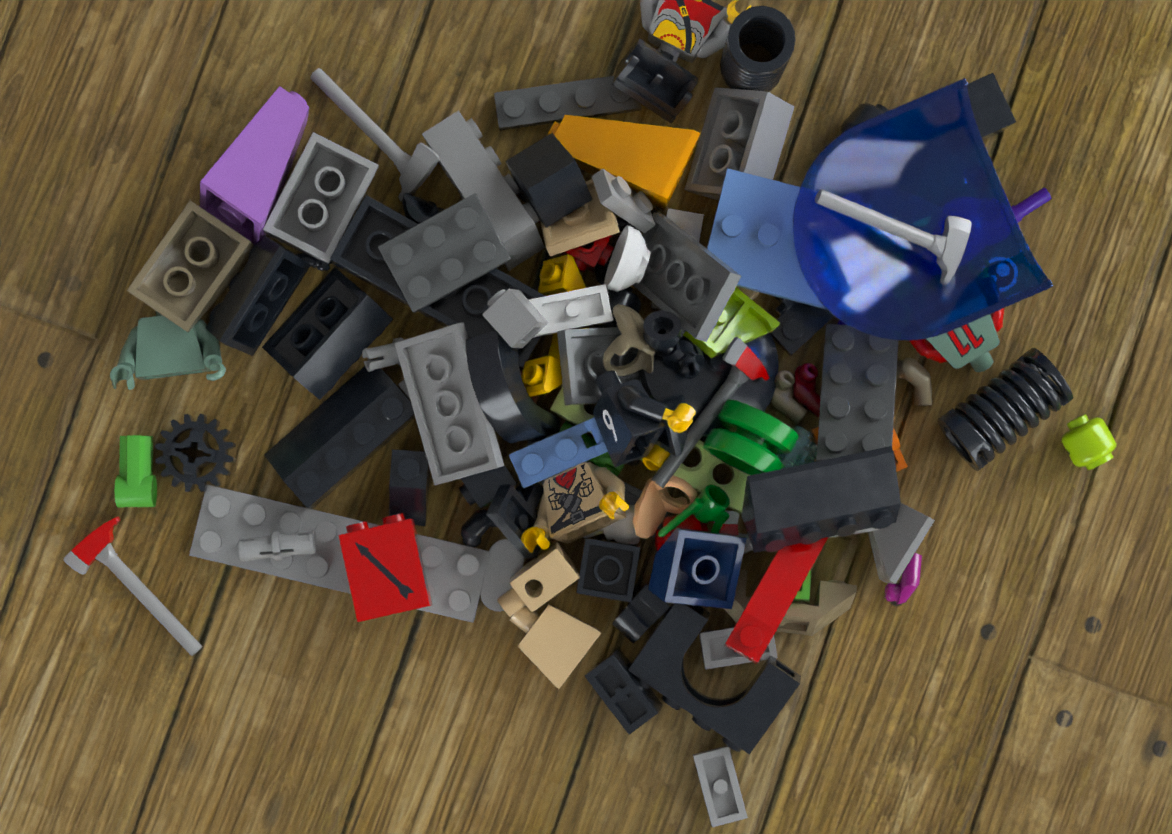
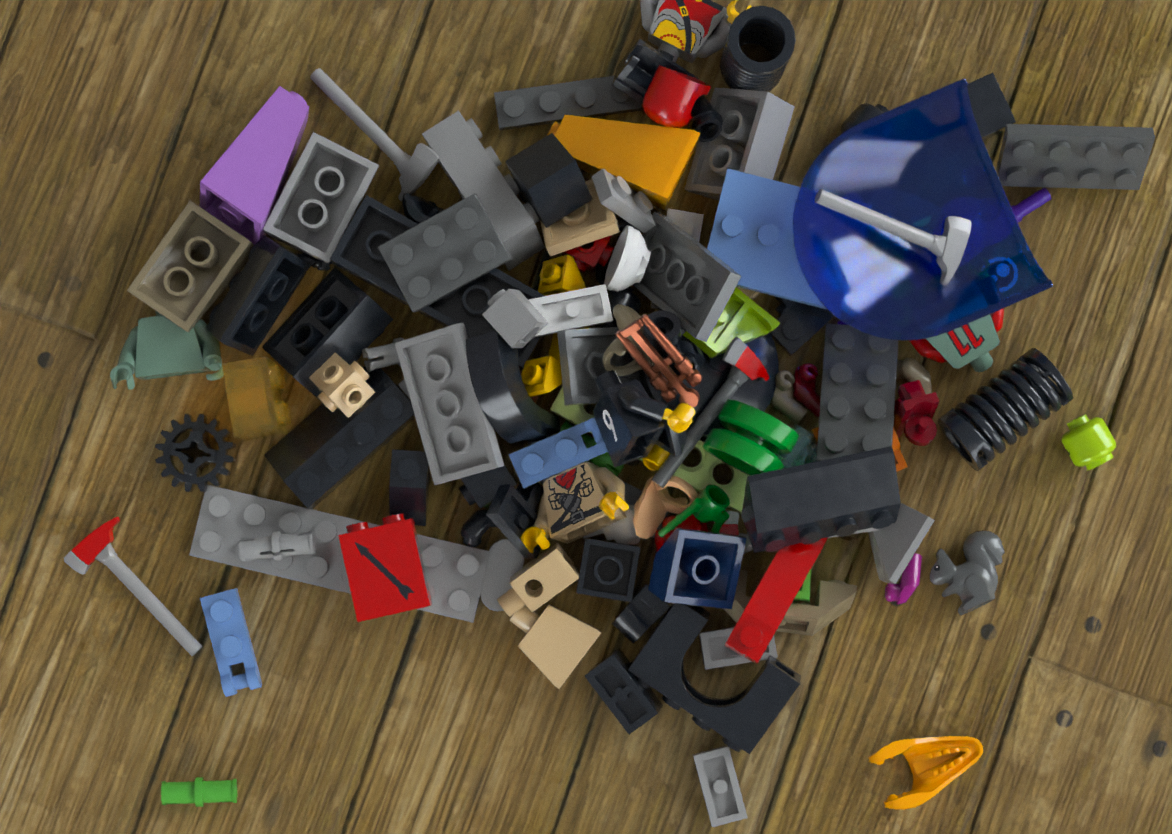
bright green piece [114,435,157,508] -> none
none -> bright green pin [161,777,238,807]
none -> medium blue plate [200,588,262,697]
none -> clear yellow brick [222,356,292,441]
none -> tan brick [309,352,375,418]
none -> copper piece [615,314,703,408]
none -> red helmet [643,65,711,128]
none -> black cone [688,95,723,142]
none -> light orange animal [868,736,983,810]
none -> dark red hips [893,380,940,446]
none -> dark grey animal [929,530,1005,616]
none -> dark grey plate [995,124,1155,190]

